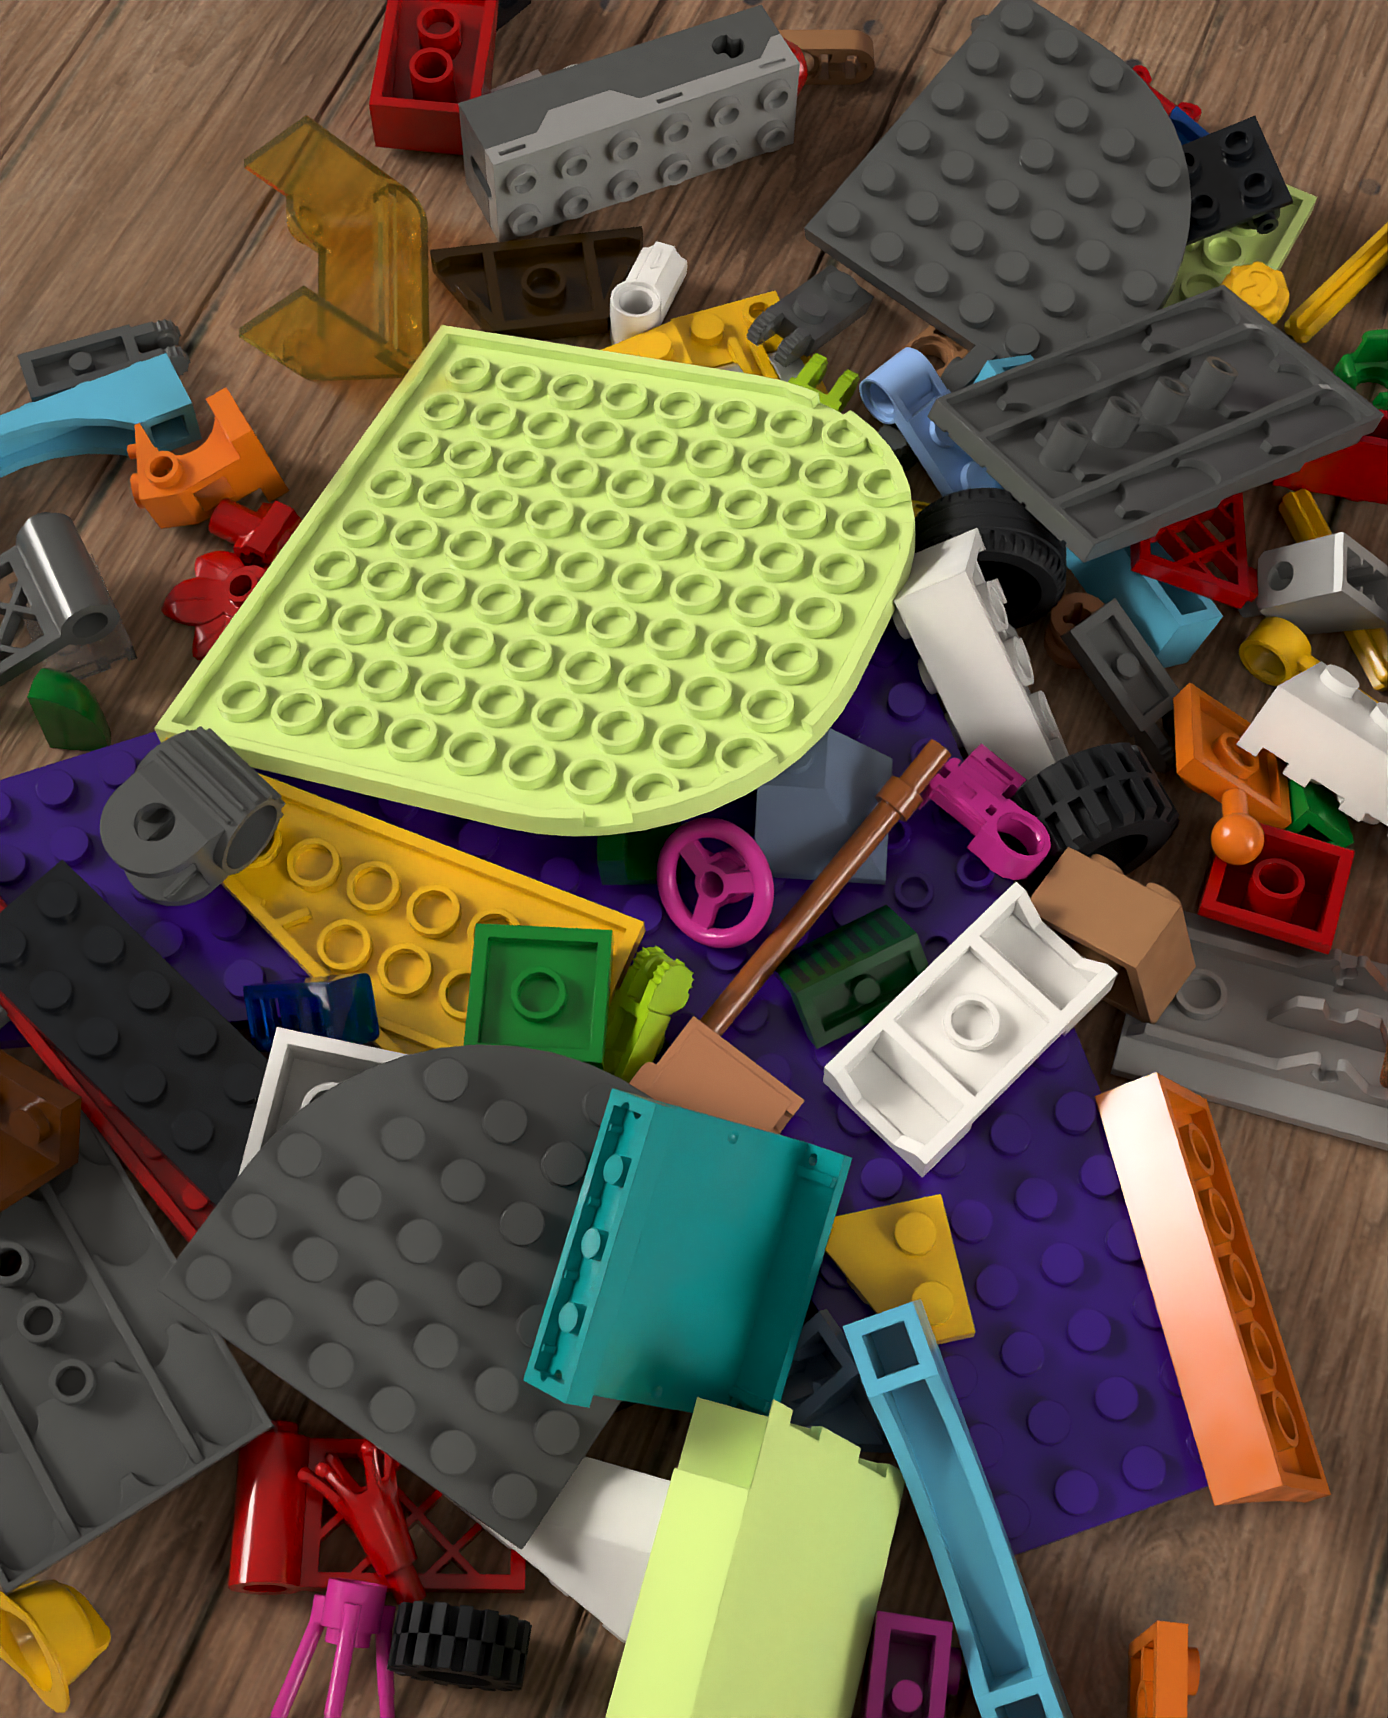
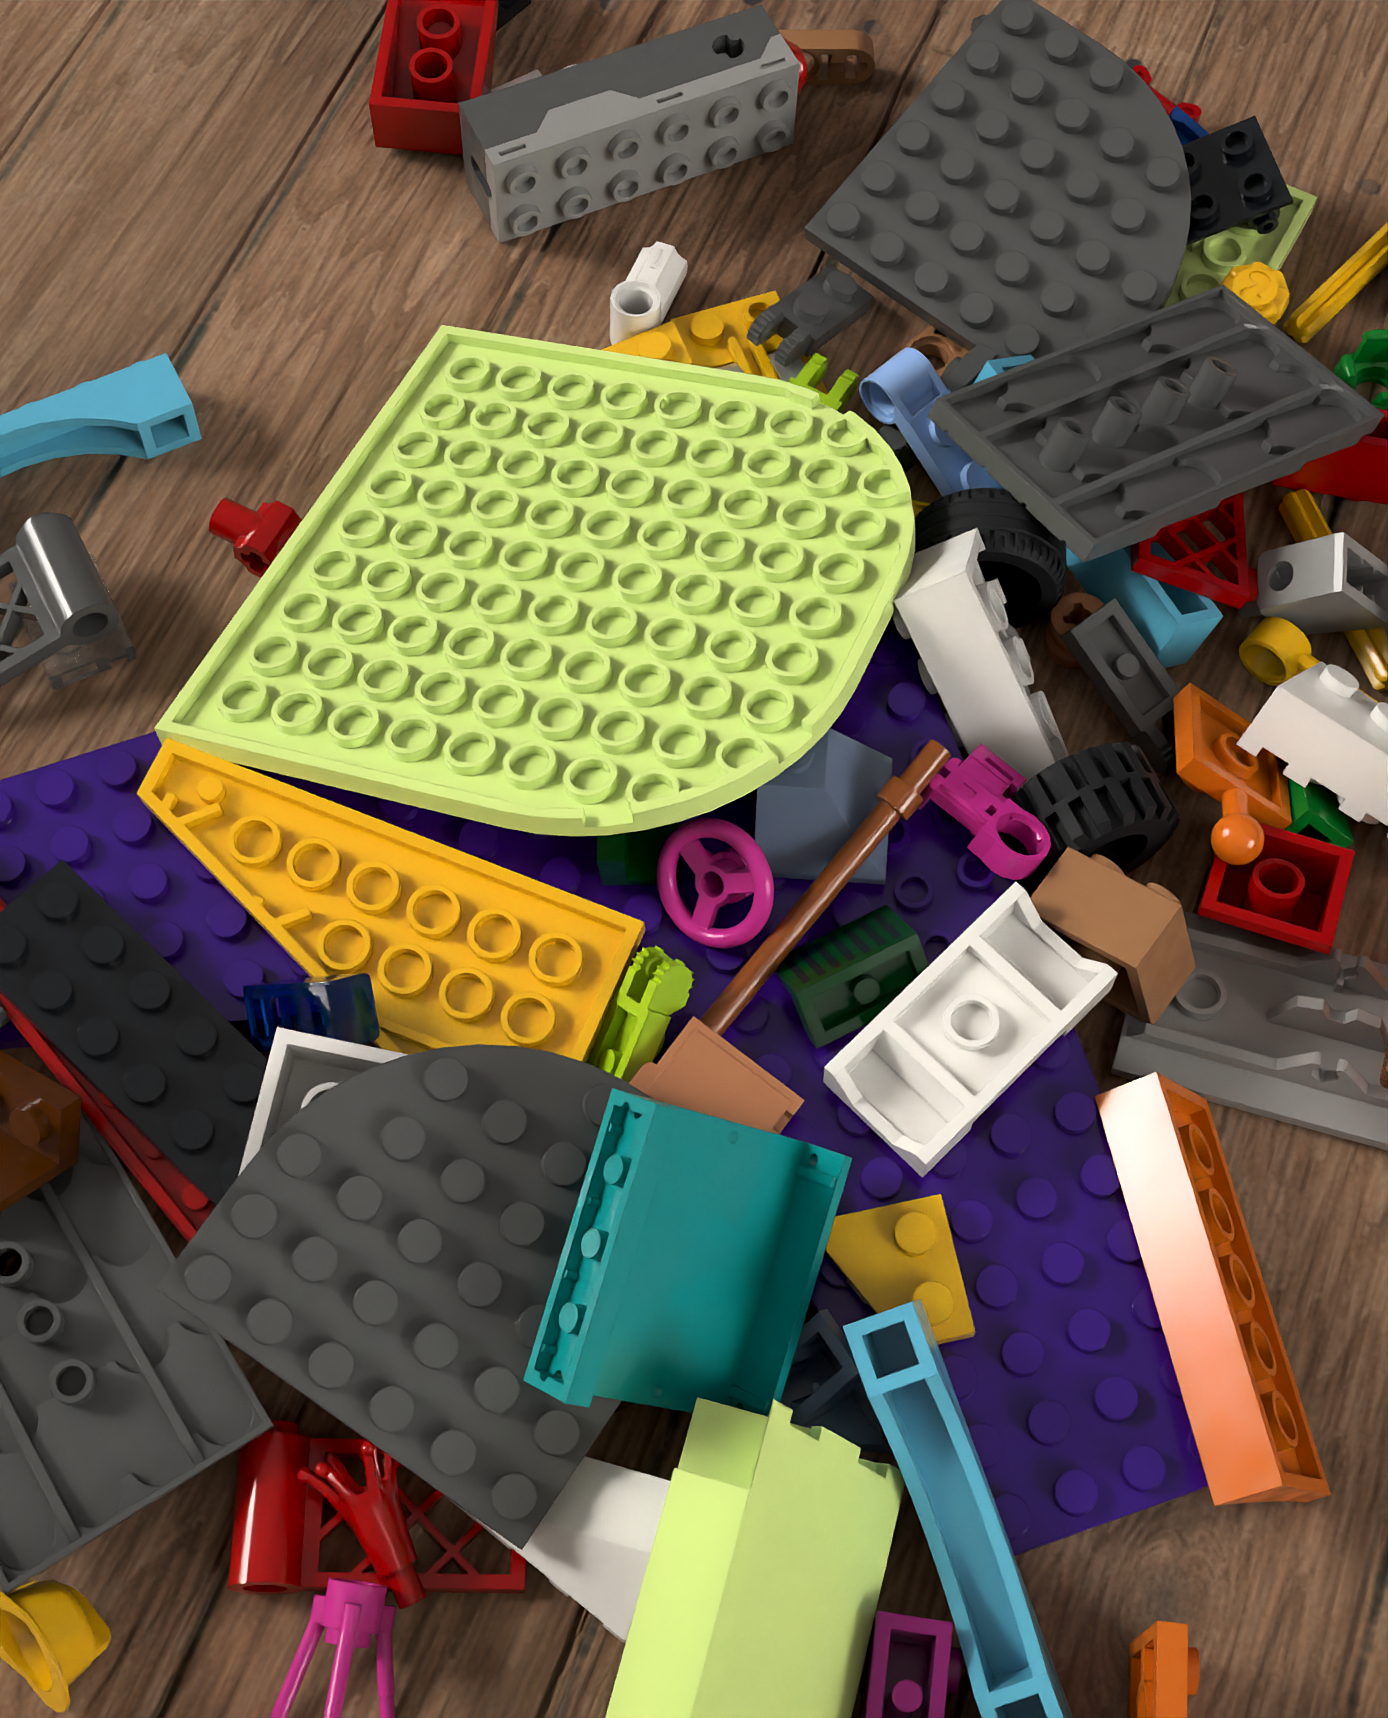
dark grey hinge [17,319,191,402] -> none
green brick [27,668,111,751] -> none
dark grey piece [100,726,286,906] -> none
orange tile [127,387,289,529] -> none
red plate [161,550,266,660] -> none
clear yellow windscreen [239,115,430,381] -> none
black tyre [387,1601,532,1692] -> none
dark brown wing [430,226,643,341] -> none
green plate [464,923,614,1070] -> none

